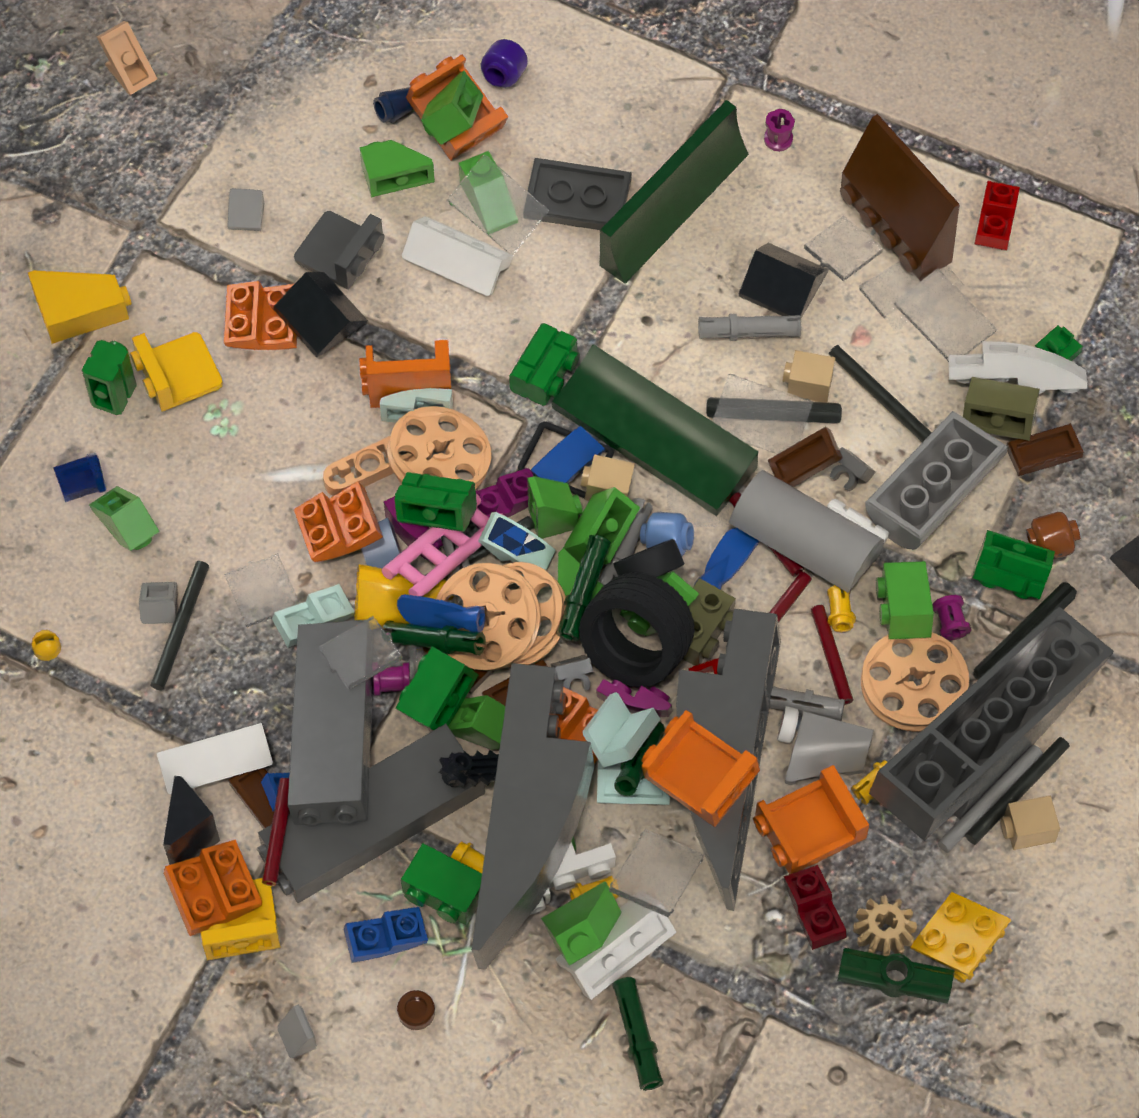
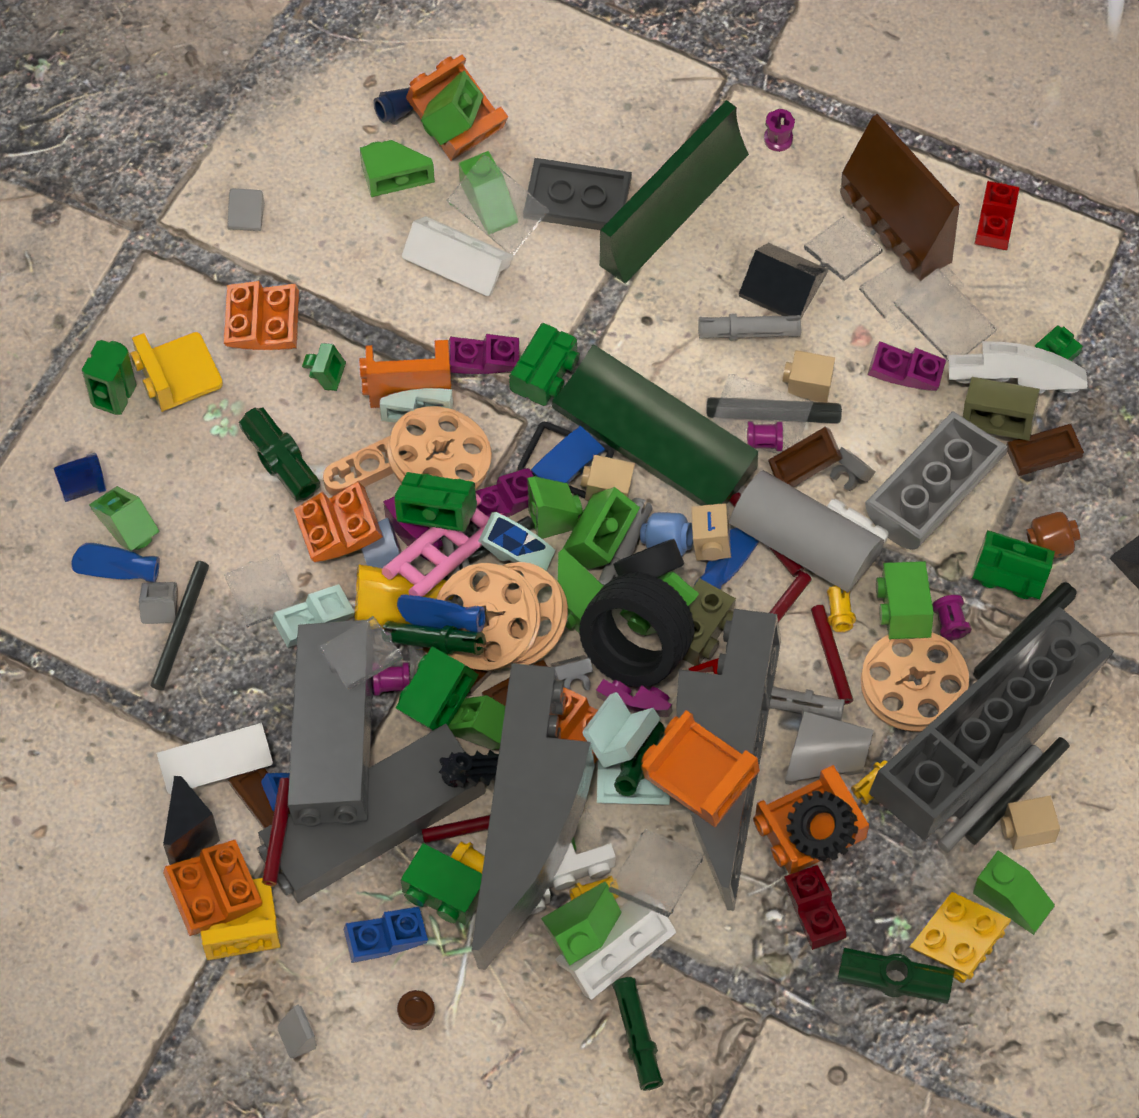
yellow slope [28,270,132,344] -> none
yellow hinge [31,630,61,661] -> none
light nougat slope [97,21,158,95] -> none
black slope [273,272,368,357] -> none
dark grey bracket [294,211,385,290] -> none
dark purple head [480,39,528,88] -> none
dark green pin [556,535,611,641] -> none
white tile [777,706,799,744] -> none
pearl dark grey bar [829,345,932,442] -> none
tan gear [853,895,917,956] -> none
none -> blue piece [71,543,160,583]
none -> dark green piece [239,407,320,501]
none -> green tile [302,343,346,391]
none -> dark red bar [421,815,490,843]
none -> magenta slope [448,334,519,374]
none -> tan brick [691,503,731,561]
none -> magenta bush [747,421,783,451]
none -> black tyre [786,791,858,861]
none -> magenta slope [867,341,946,391]
none -> bright green slope [973,850,1055,935]

